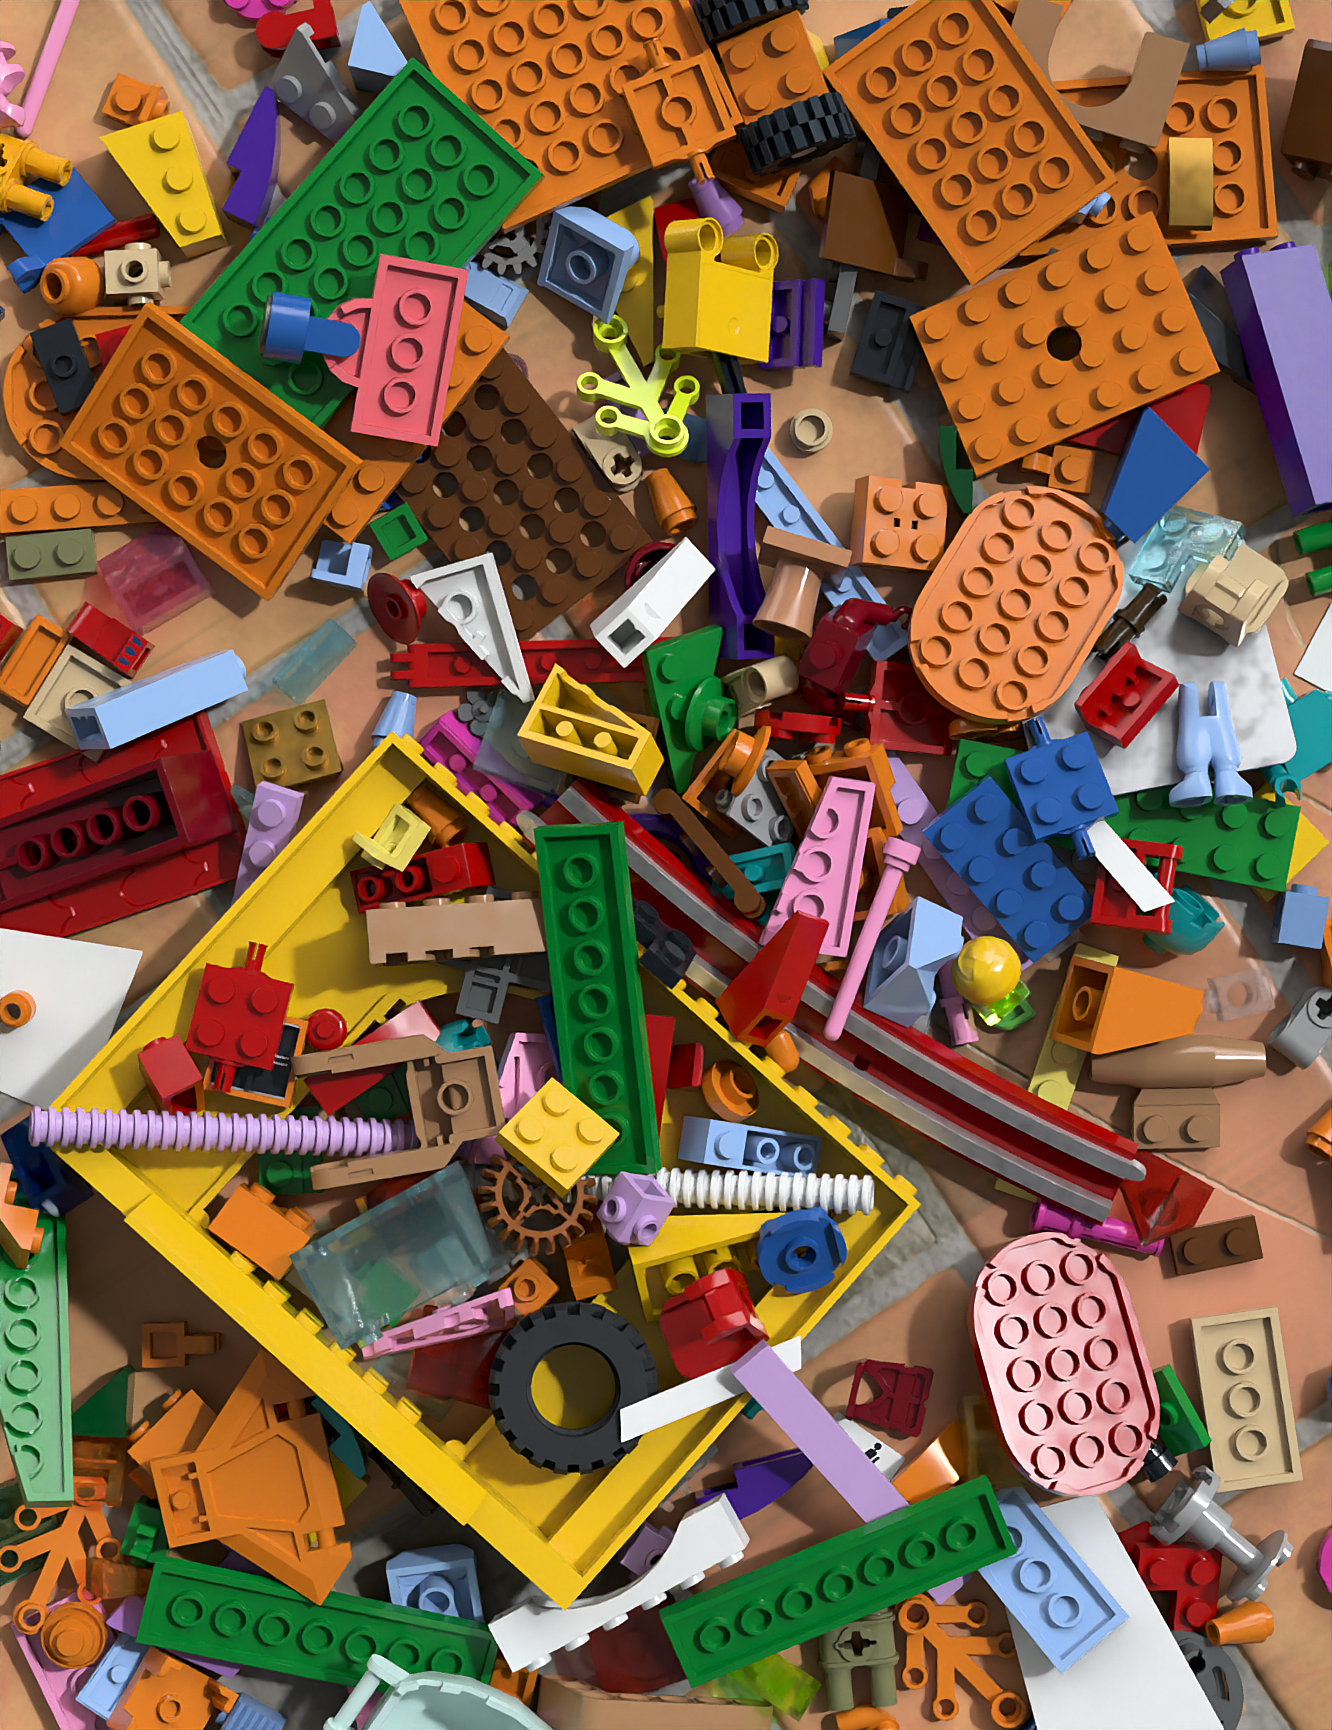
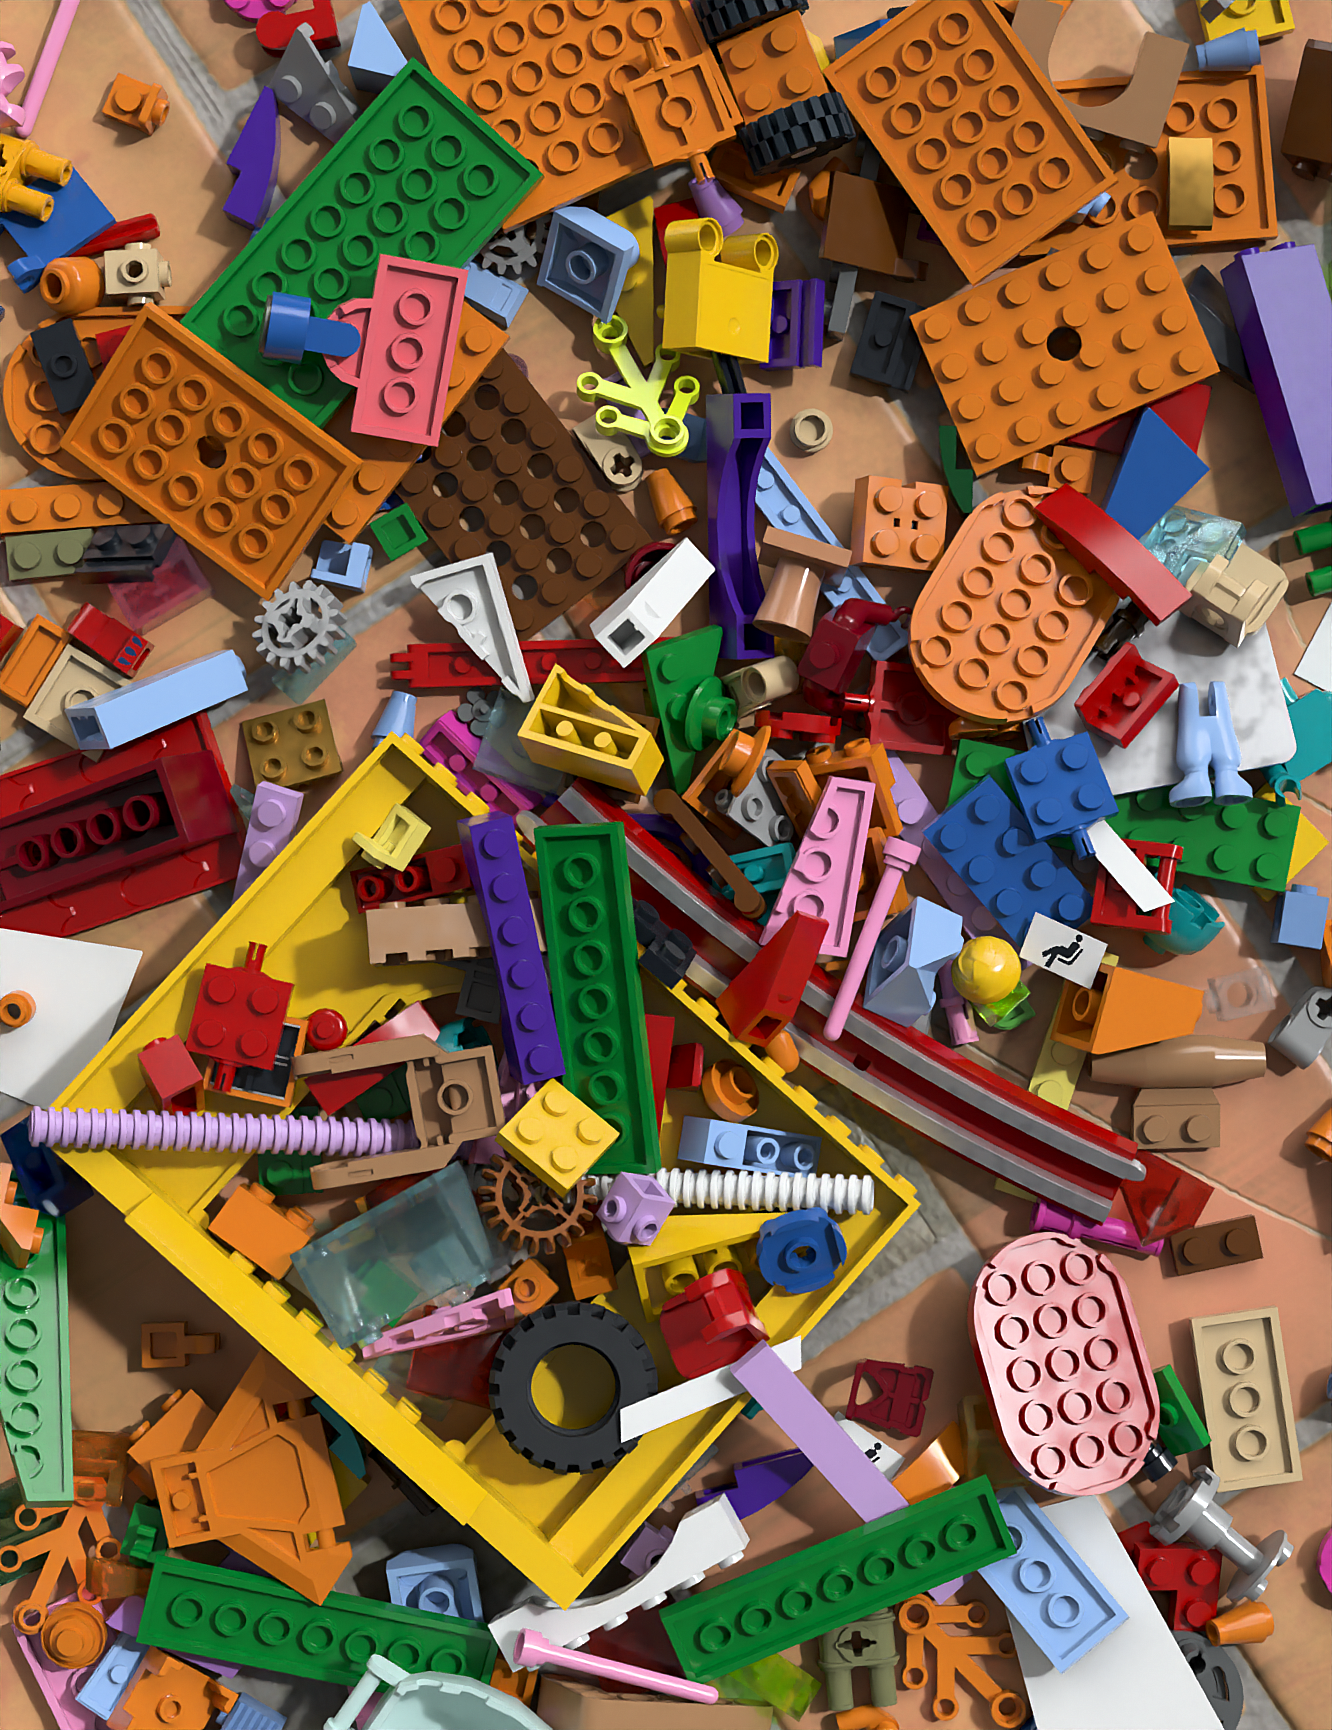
dark green slope [71,1364,135,1438] -> none
yellow wedge [99,111,228,259] -> none
red piece [367,573,427,645] -> none
orange cone [406,785,469,848] -> none
none -> black plate [74,524,177,585]
none -> light grey gear [252,580,347,675]
none -> dark purple arch [456,810,566,1085]
none -> bright pink piece [513,1628,719,1705]
none -> white sticker [1019,912,1108,989]
none -> red slope [1033,483,1193,627]

